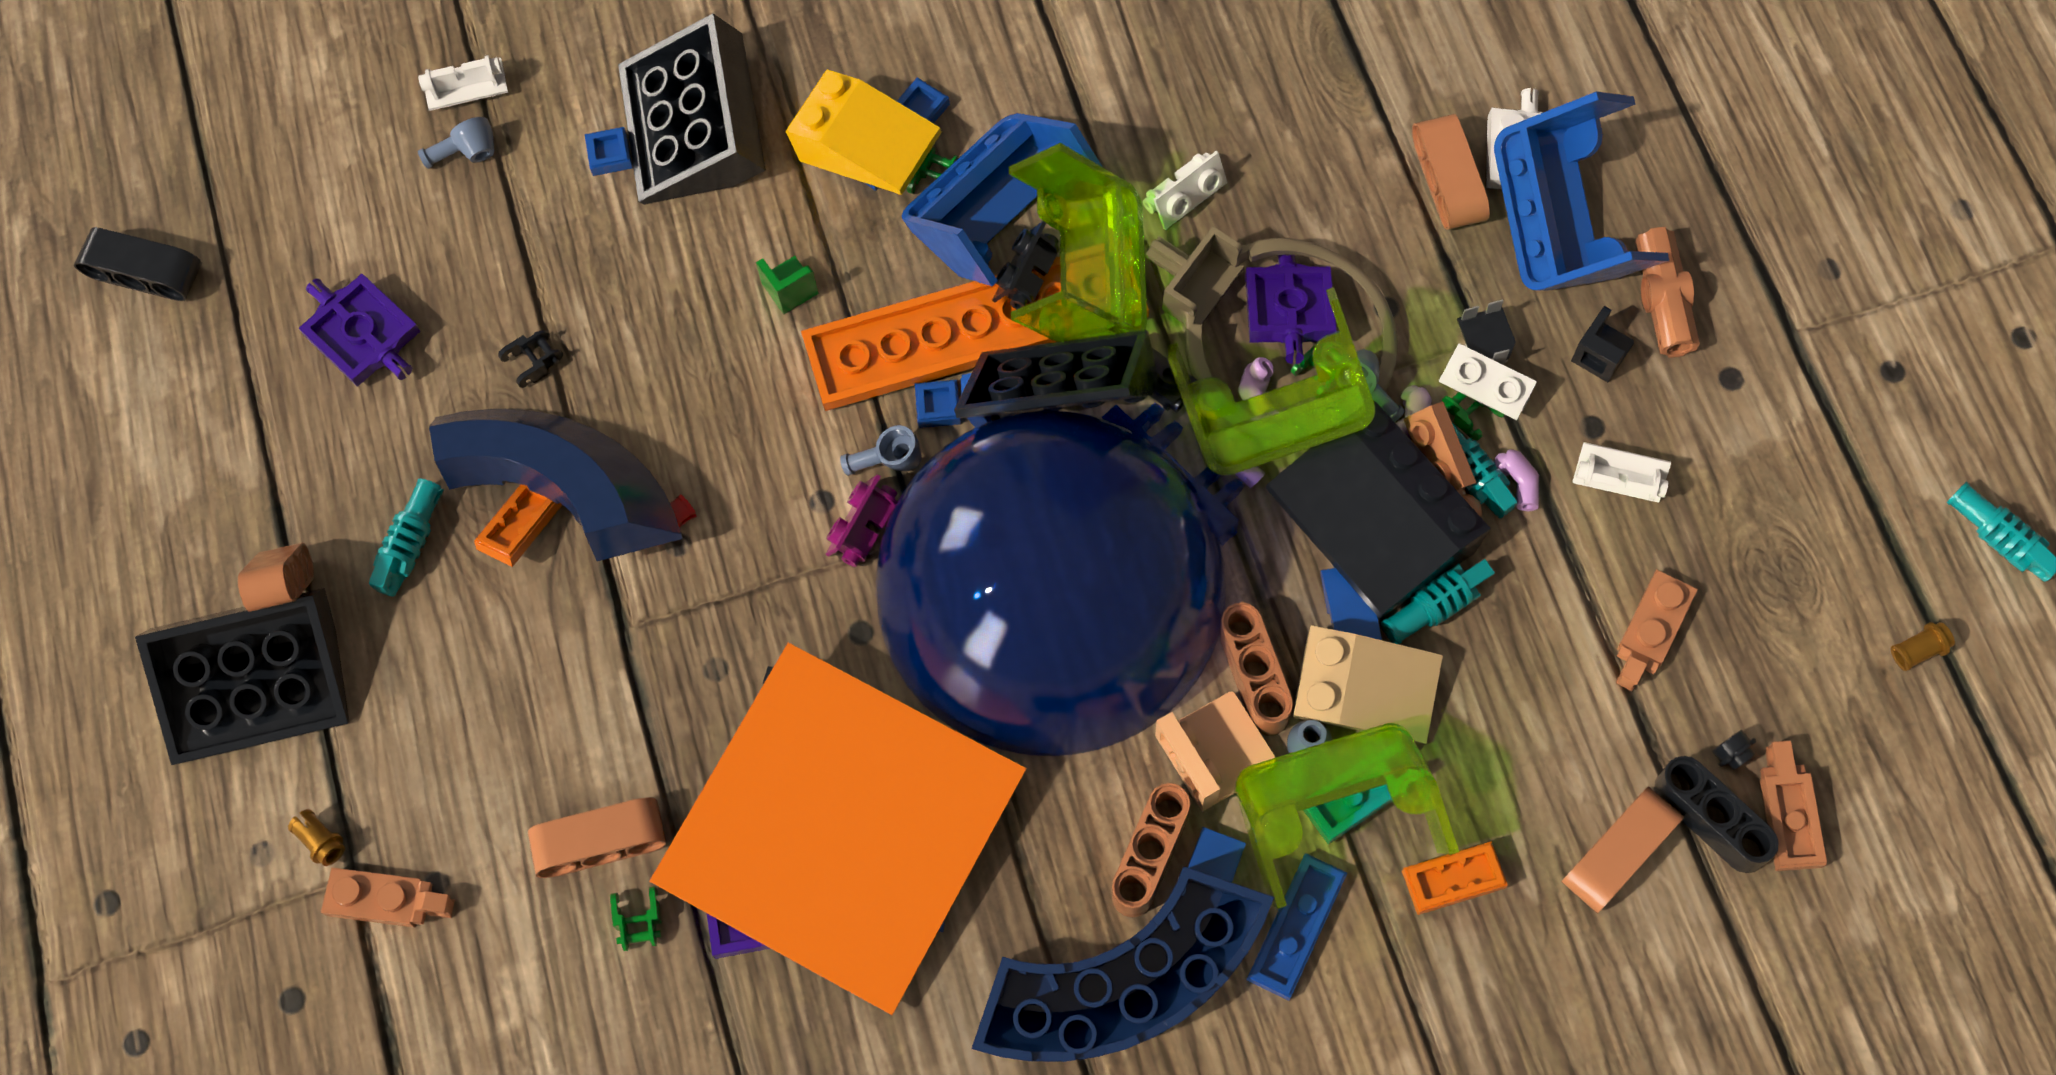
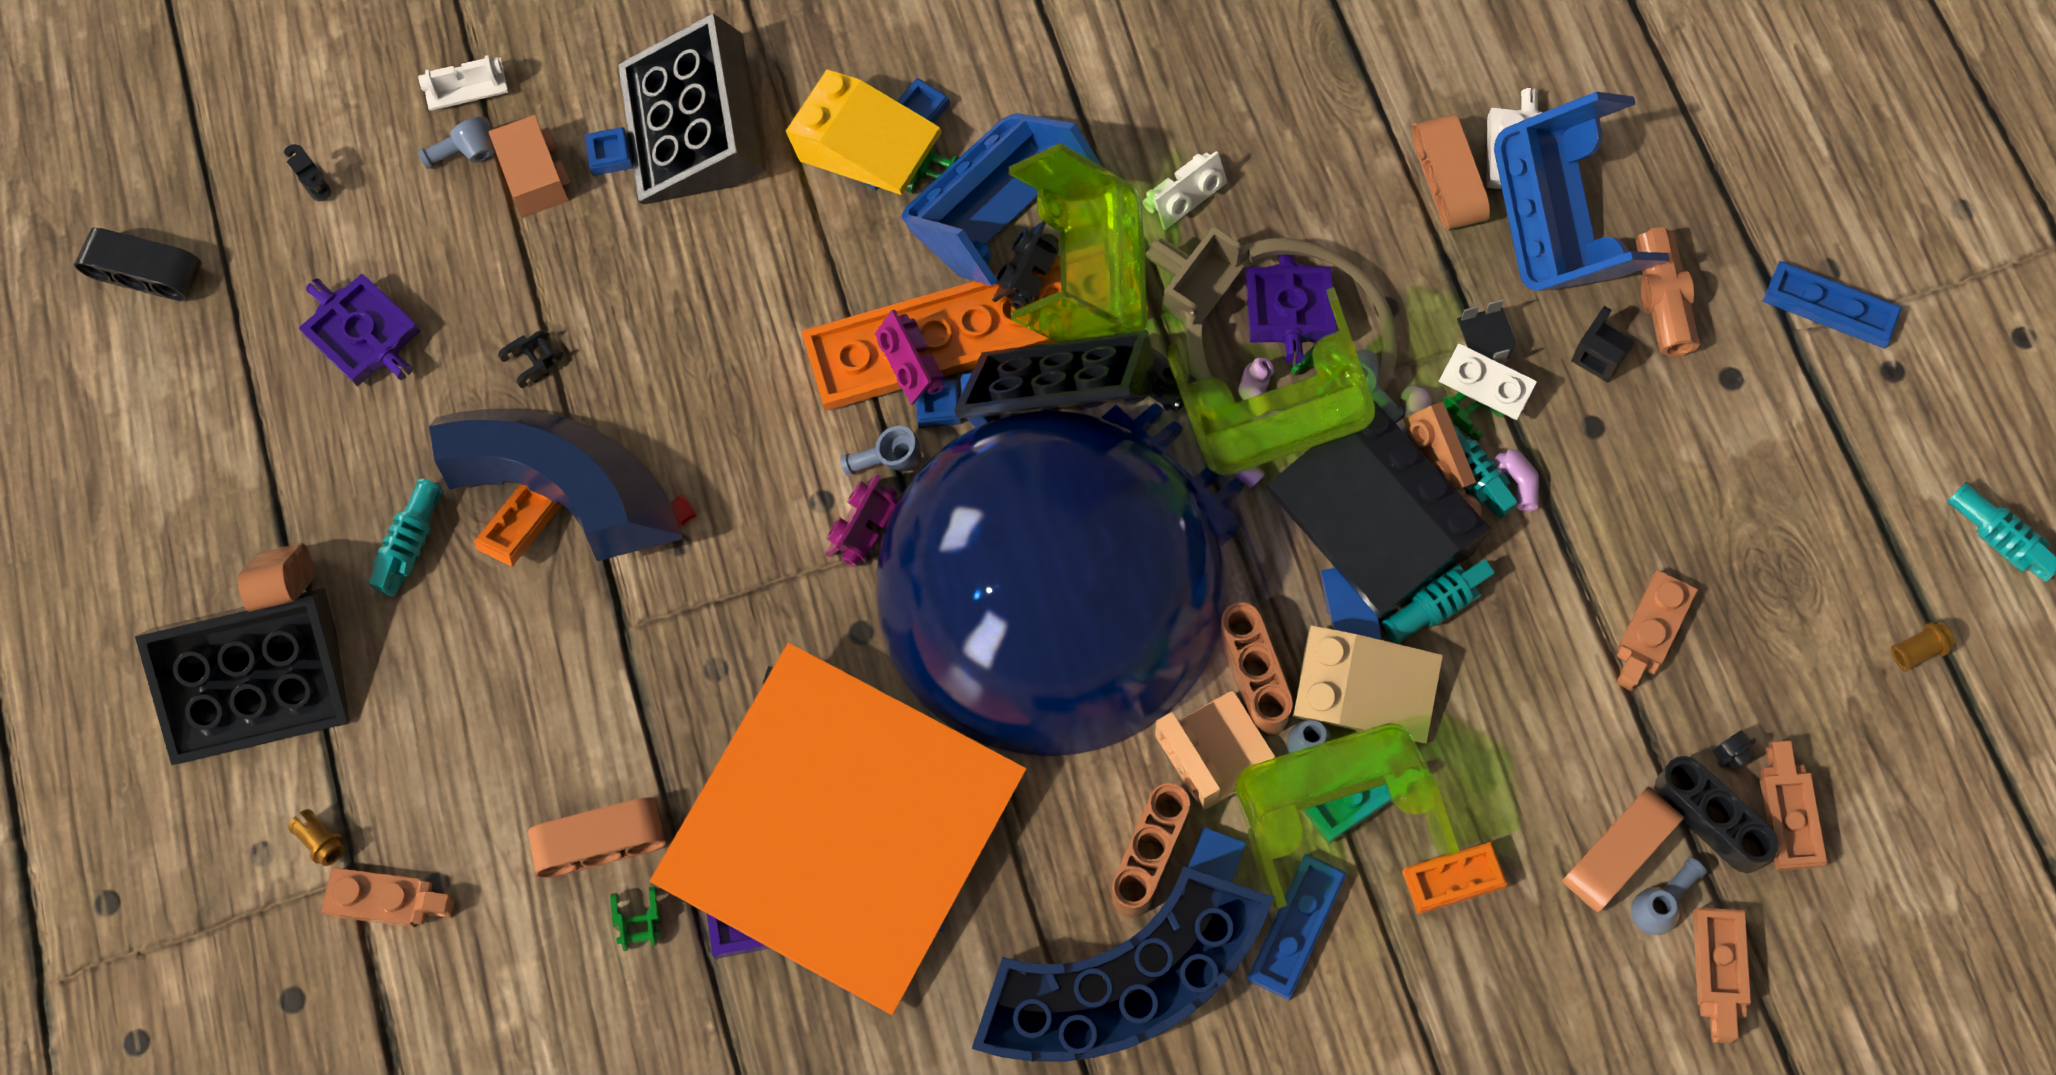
green panel [755,256,819,315] -> none
white hinge [1572,442,1671,503] -> none
none -> black piece [284,144,331,202]
none -> nougat brick [488,115,570,218]
none -> magenta hinge [875,310,945,405]
none -> sand blue bar [1631,857,1707,935]
none -> nougat hinge [1693,908,1751,1044]
none -> blue tile [1762,261,1903,349]

